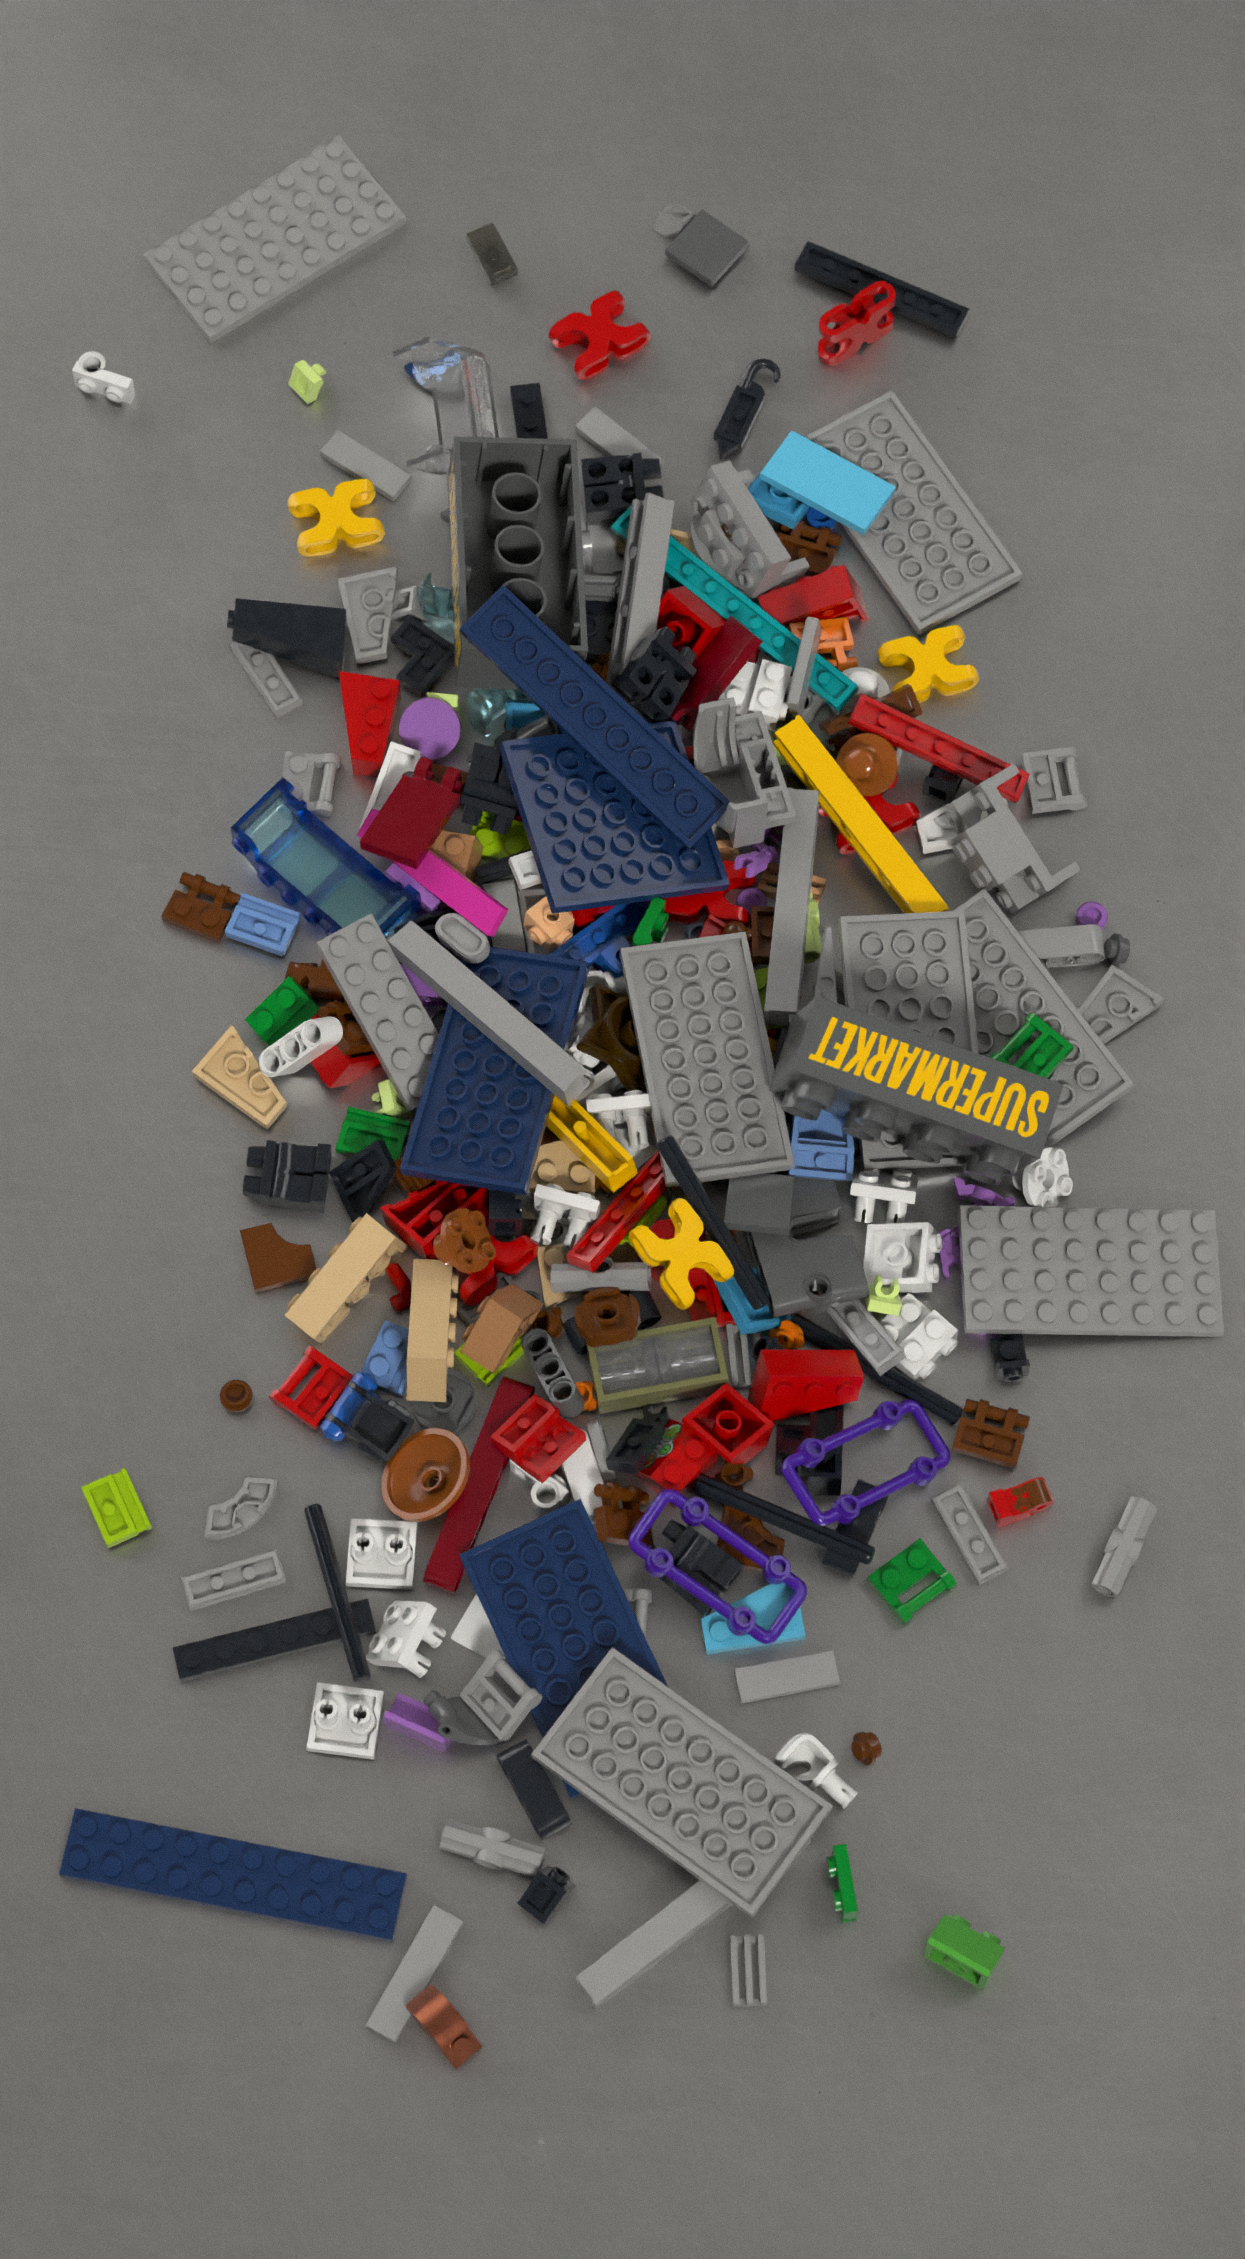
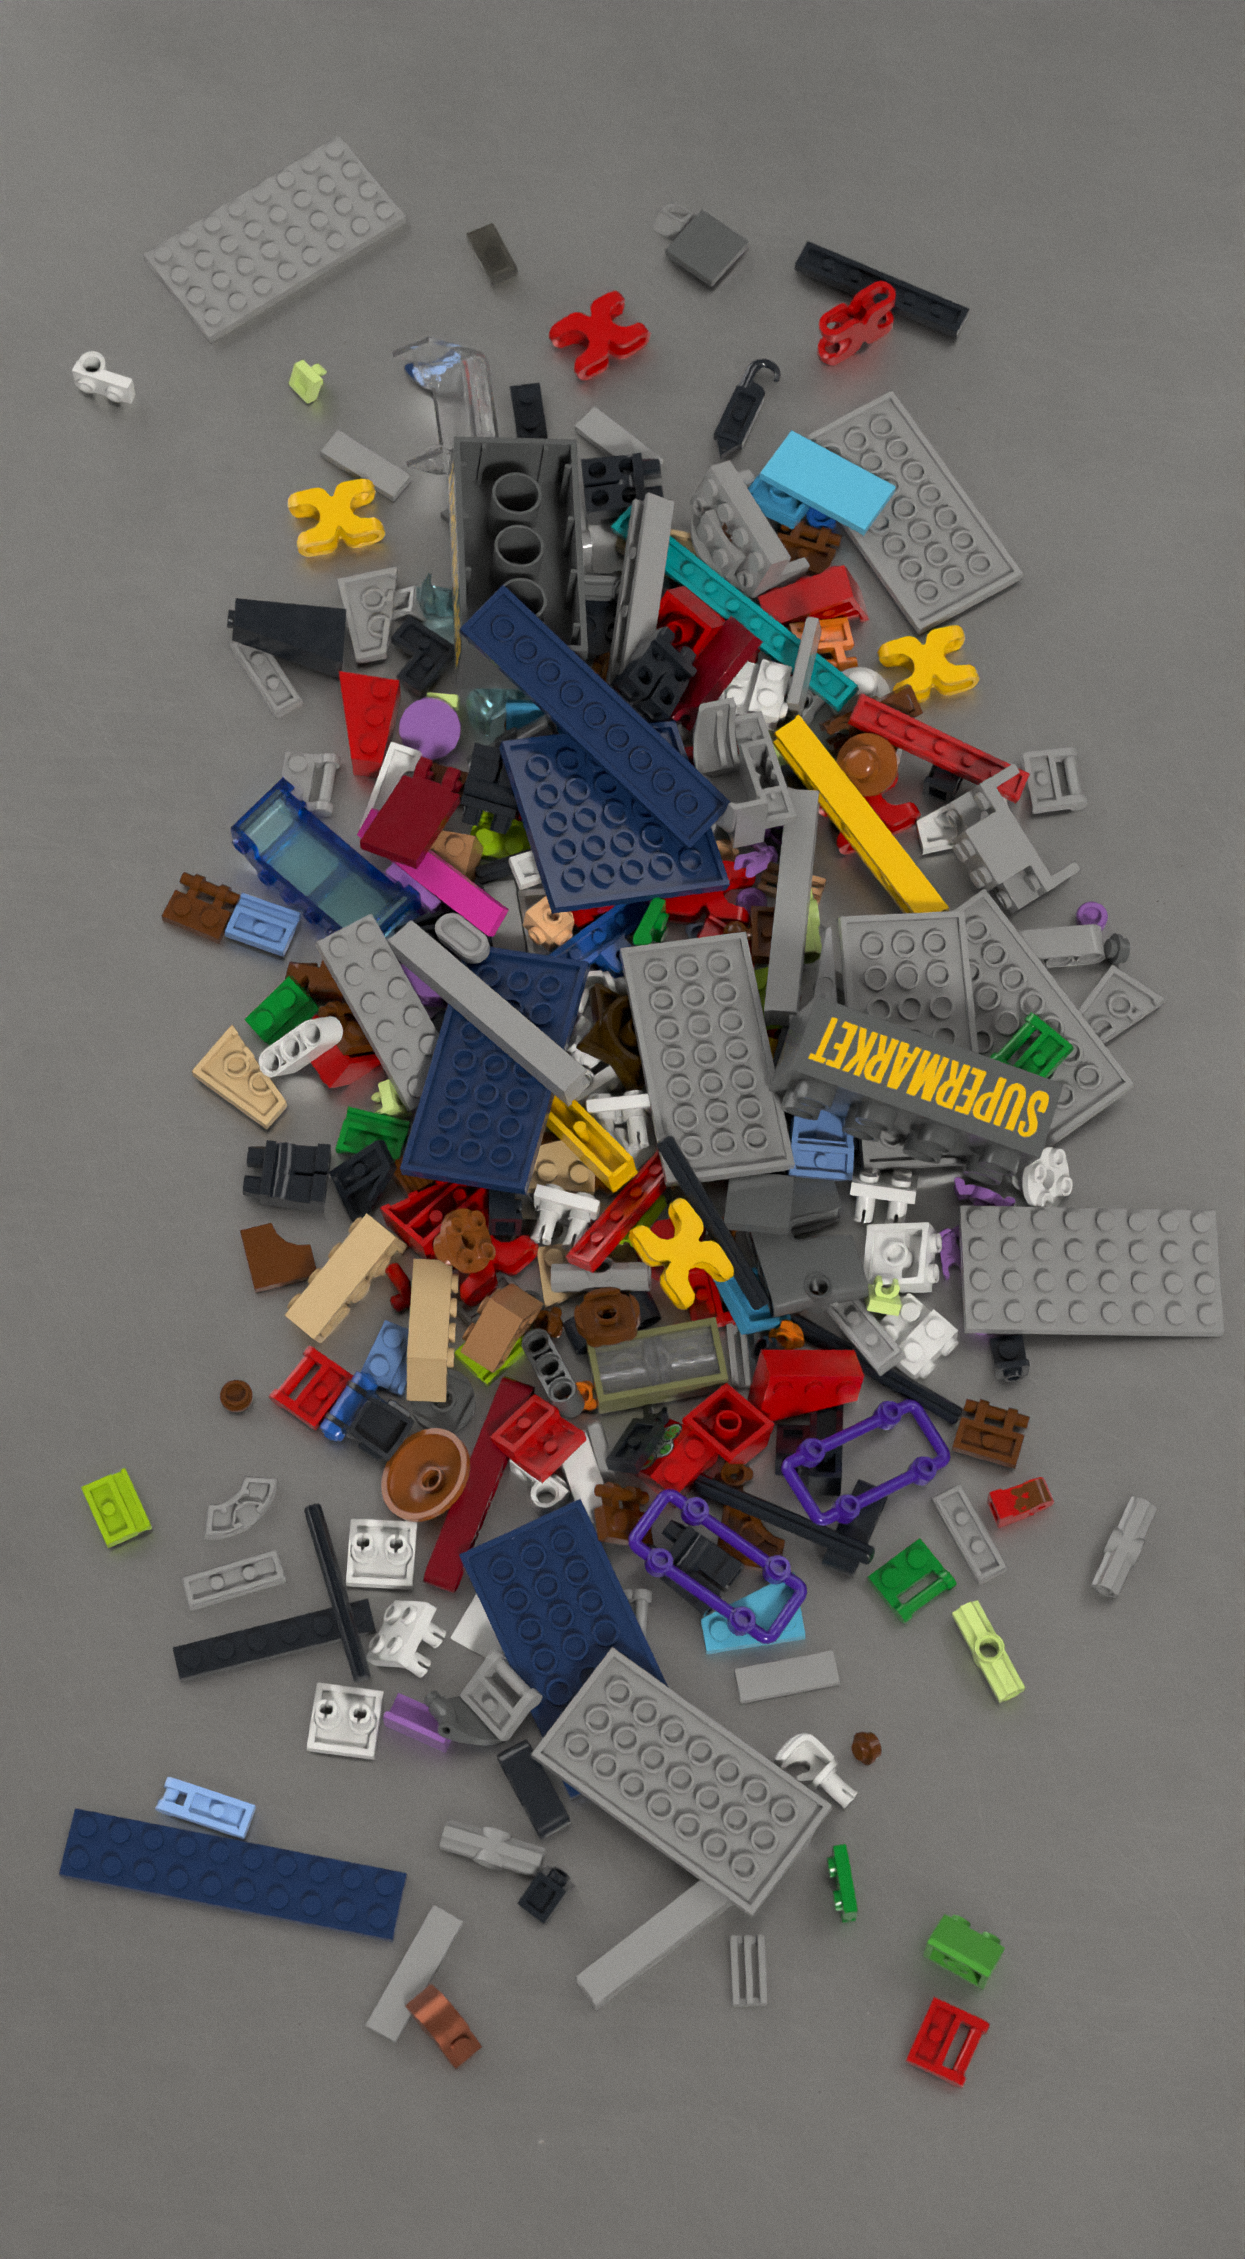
none -> light blue plate [155,1777,256,1840]
none -> red plate [905,1997,990,2088]
none -> yellowish green piece [952,1600,1025,1703]

